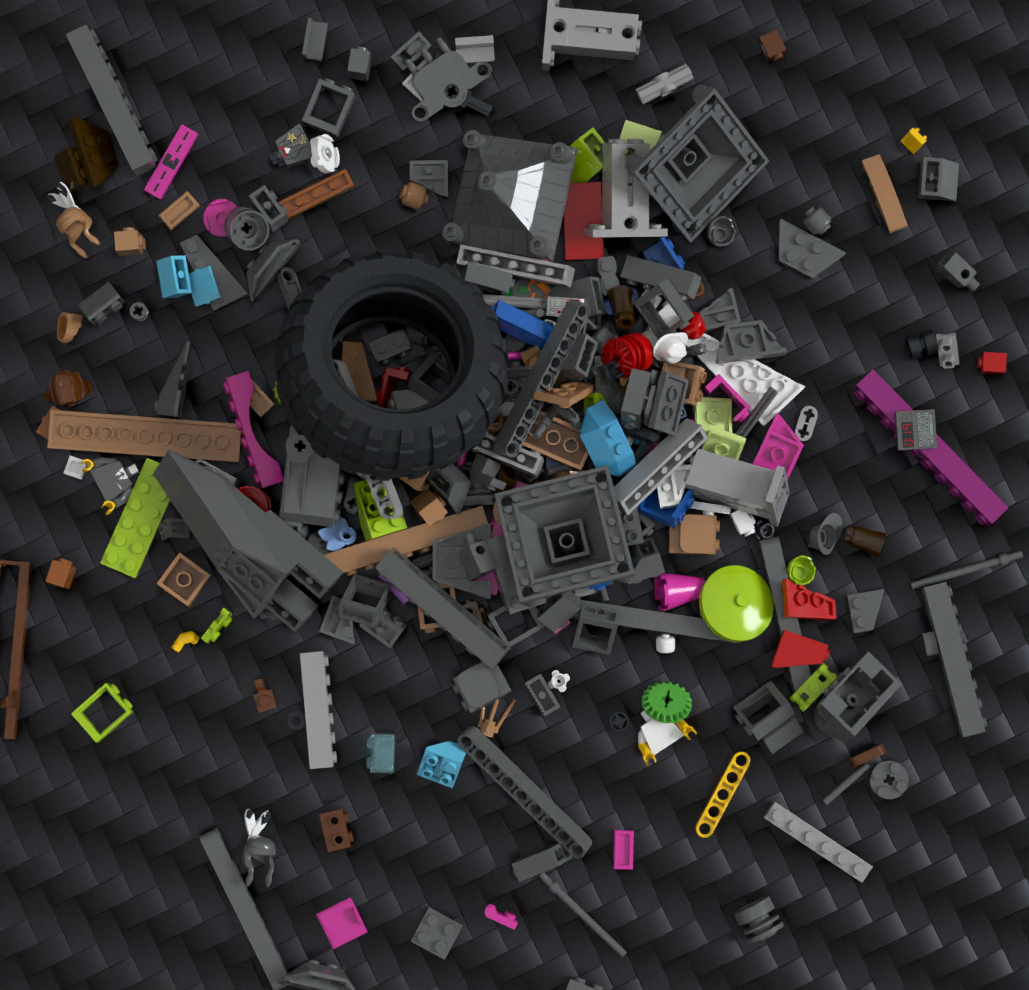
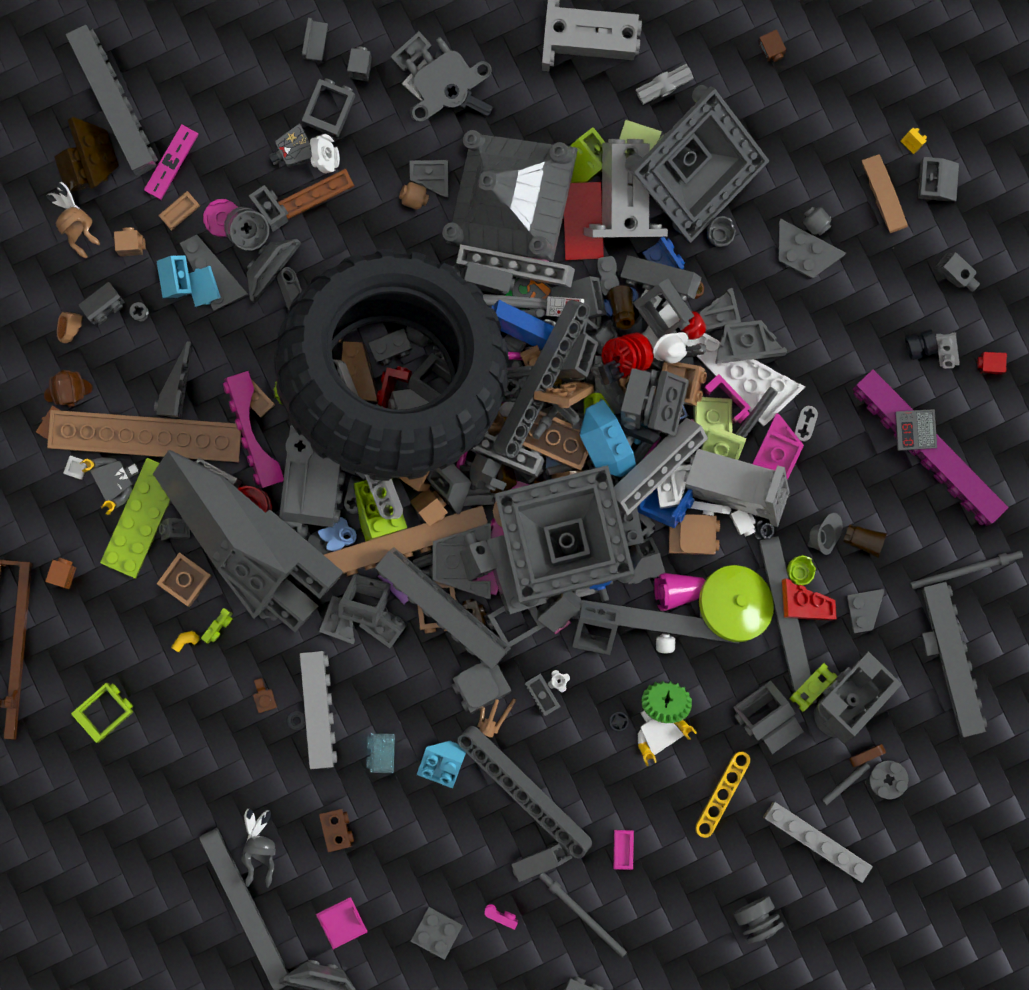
light grey panel [455,35,495,64] -> none
red slope [770,630,830,668] -> none

